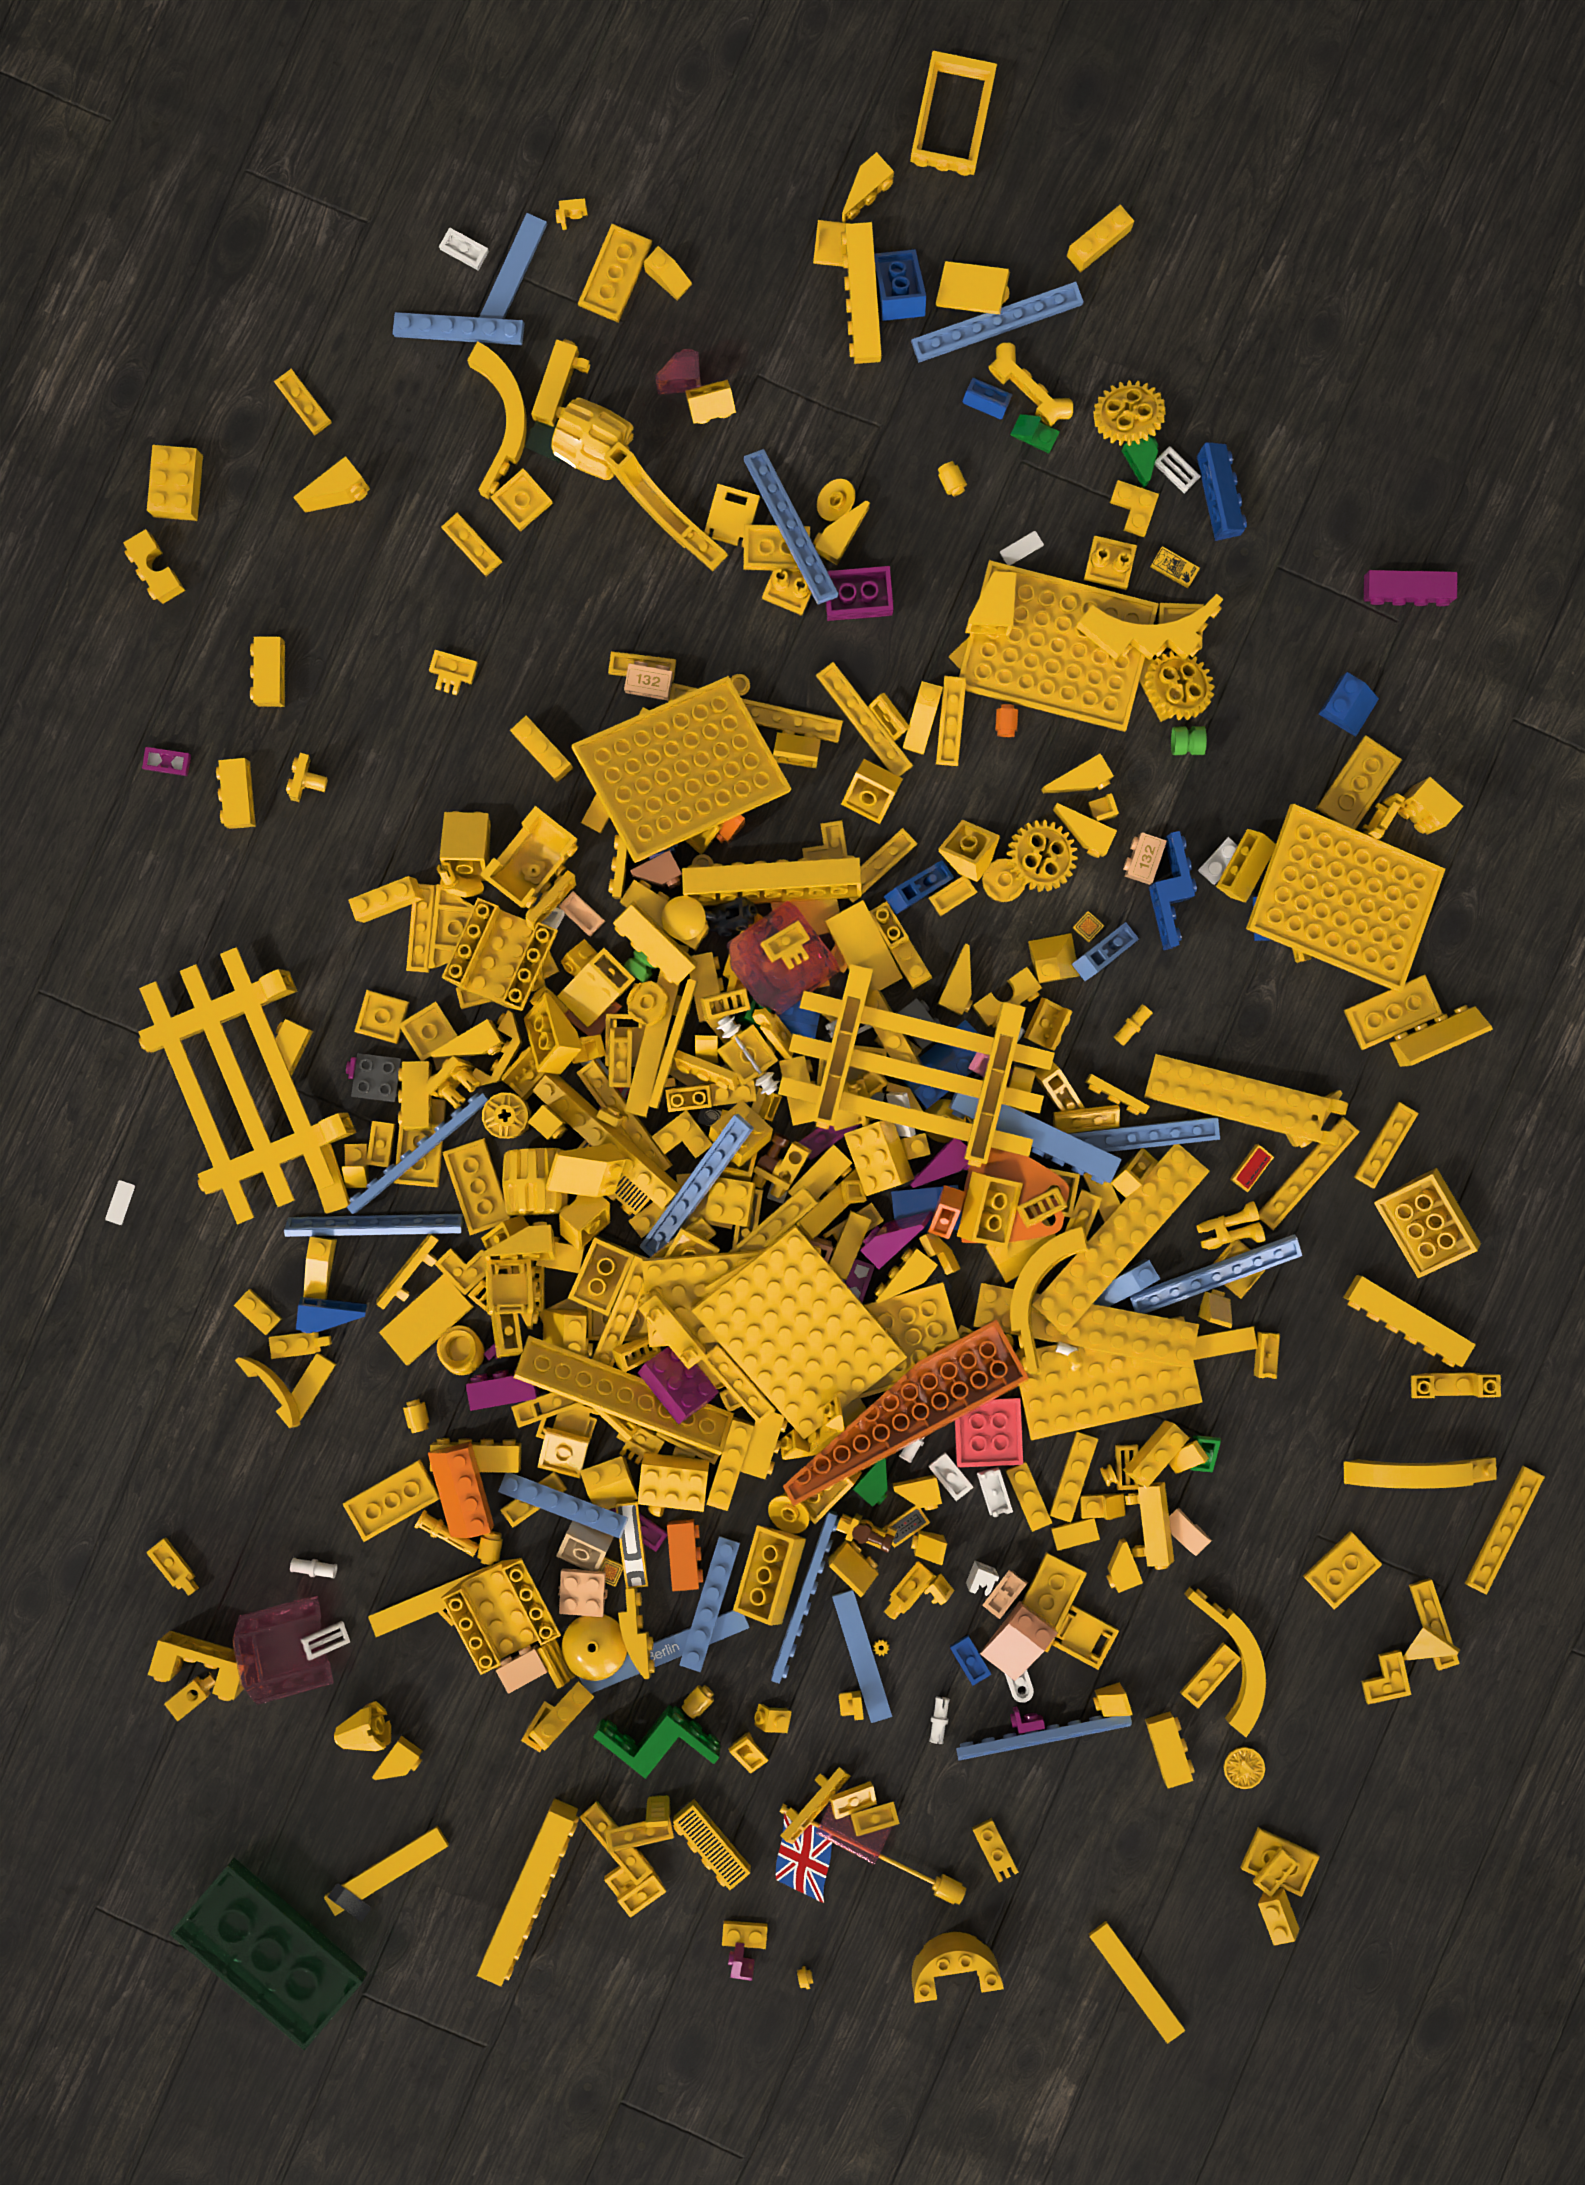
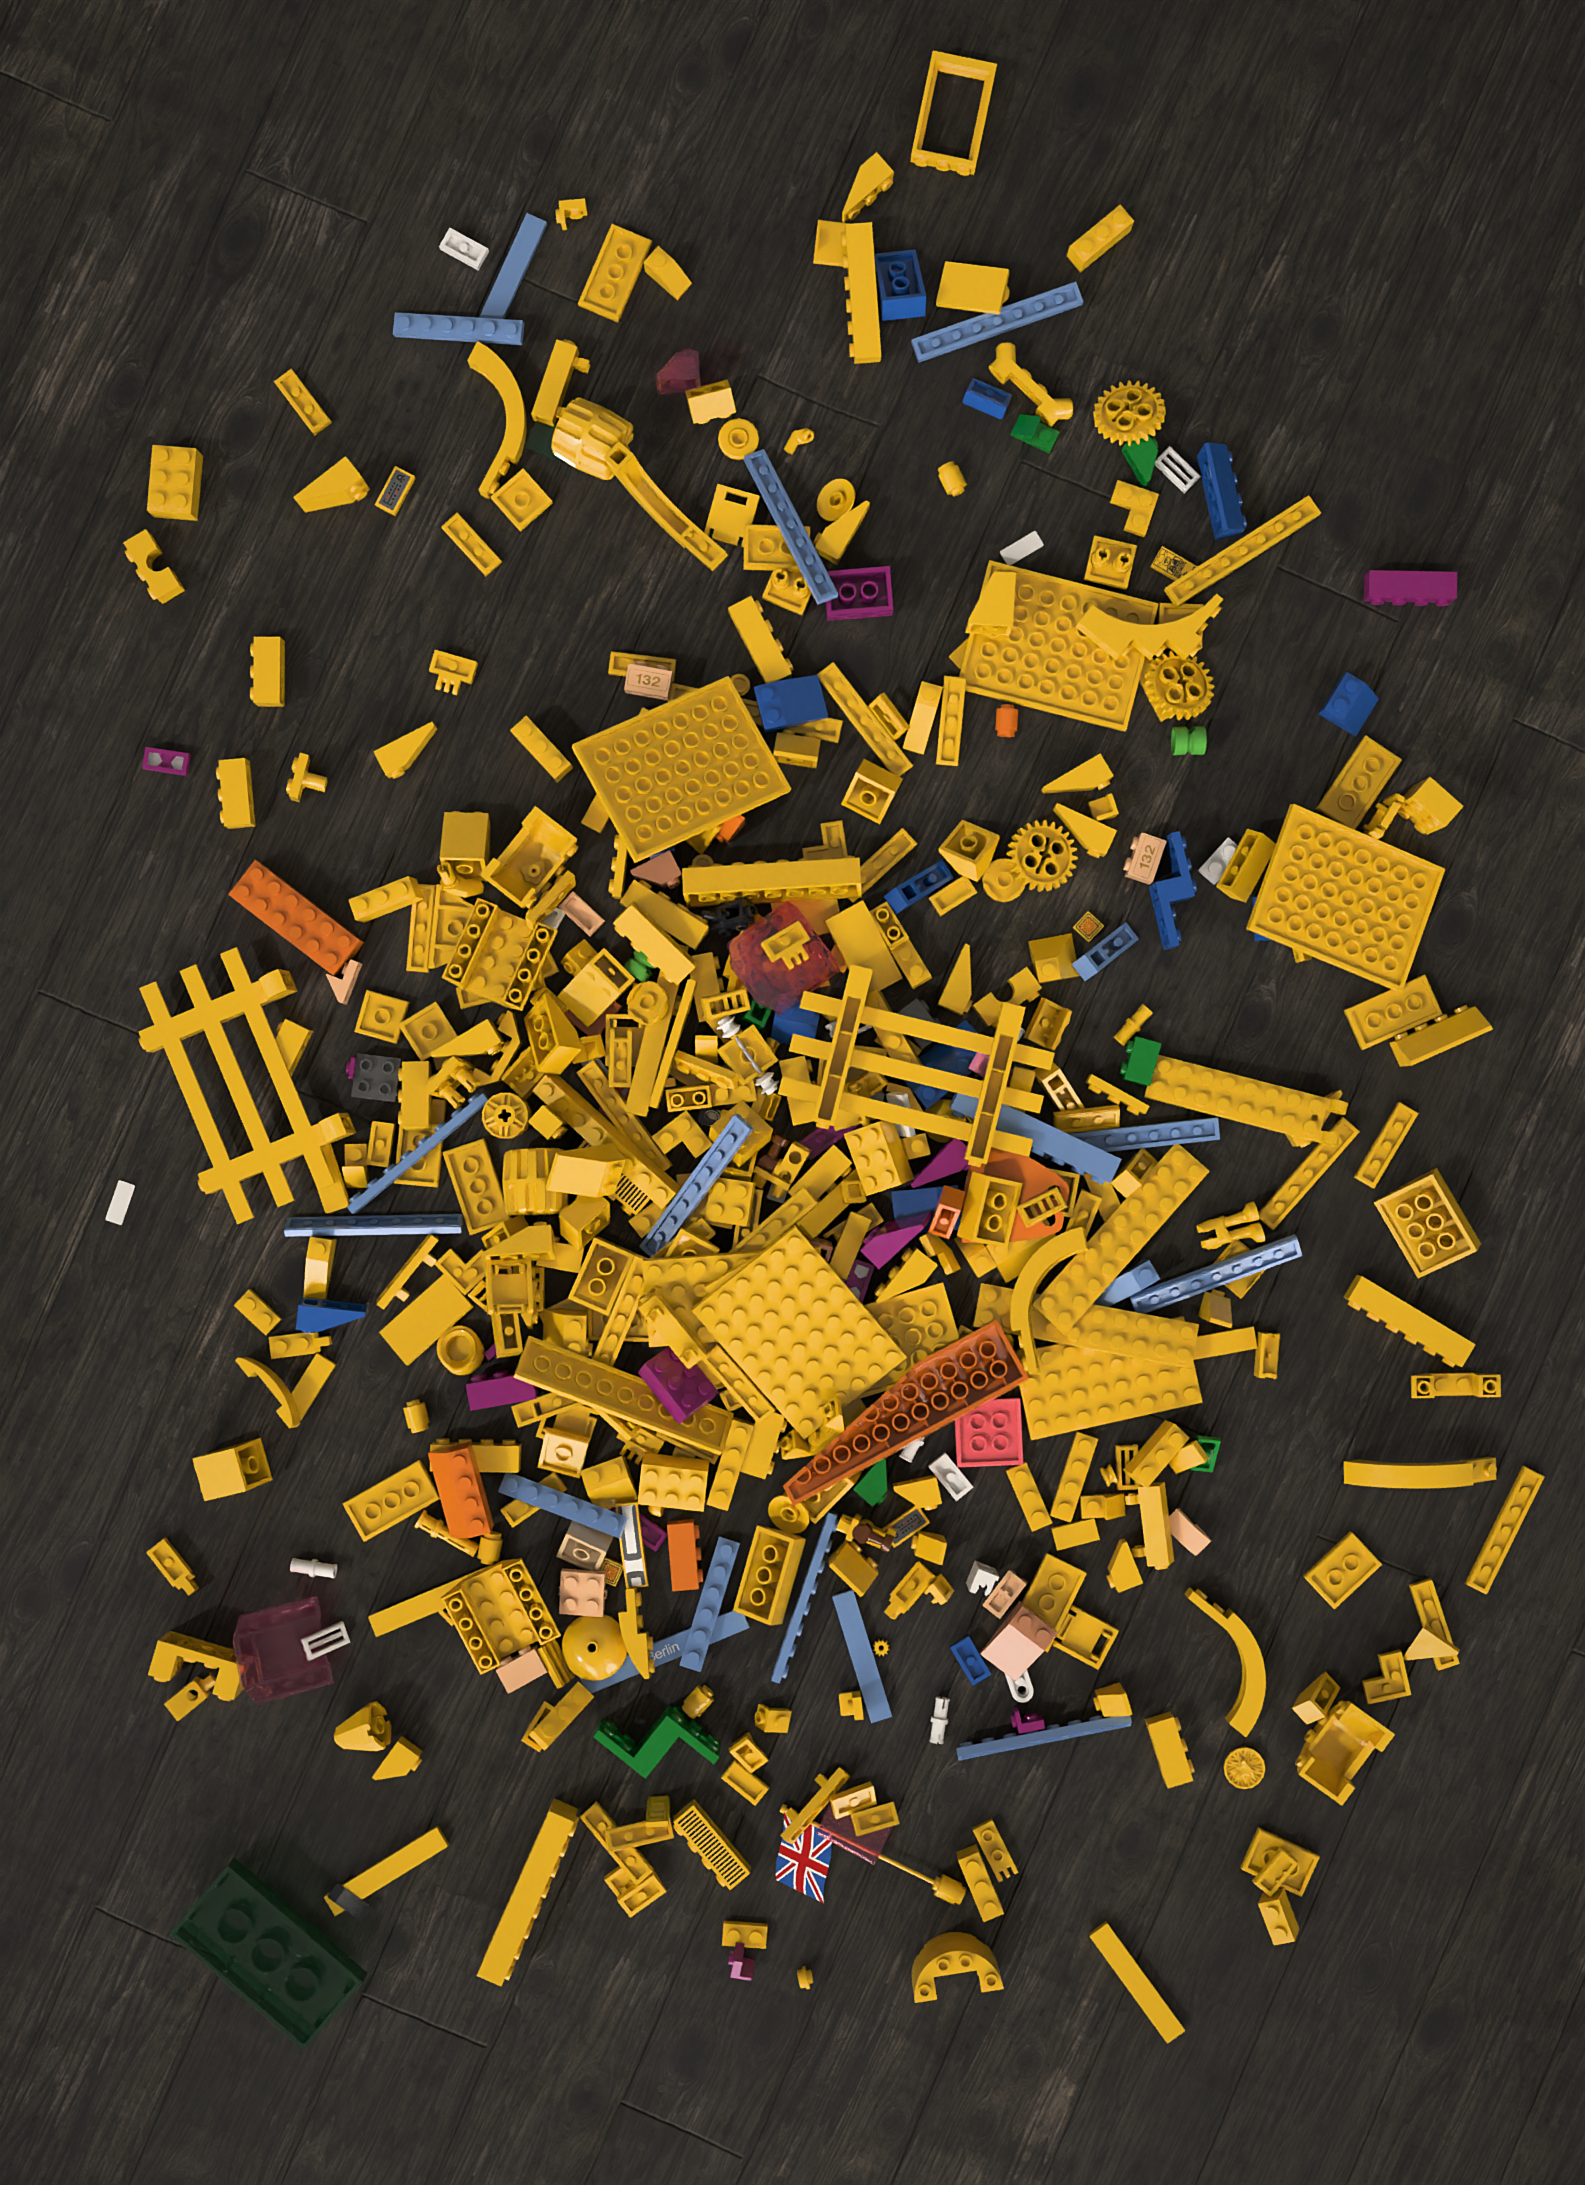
yellow plate [596,1106,624,1127] -> none
yellow slope [612,1336,661,1373] -> none
yellow dish [661,896,706,940] -> none
yellow hinge [752,1008,793,1060] -> none
white hinge [977,1466,1013,1517] -> none
arm [1055,1341,1083,1371] -> none
yellow plate [1180,1643,1241,1708] -> none
slope [1230,1144,1274,1192] -> none
none -> yellow slope [193,1438,273,1501]
none -> orange brick [228,860,365,977]
none -> light nougat slope [326,959,362,1005]
none -> yellow slope [373,722,437,779]
none -> tile [375,466,416,516]
none -> yellow wheel [718,418,759,460]
none -> yellow tile [721,1759,769,1806]
none -> yellow brick [728,596,794,684]
none -> blue slope [754,675,829,734]
none -> yellow arm [784,428,814,454]
none -> yellow slope [954,1236,997,1278]
none -> yellow arch [956,1844,1004,1922]
none -> green brick [1119,1037,1161,1086]
none -> yellow plate [1164,495,1321,608]
none -> yellow slope [1292,1672,1340,1724]
none -> yellow cylinder [1295,1700,1395,1805]

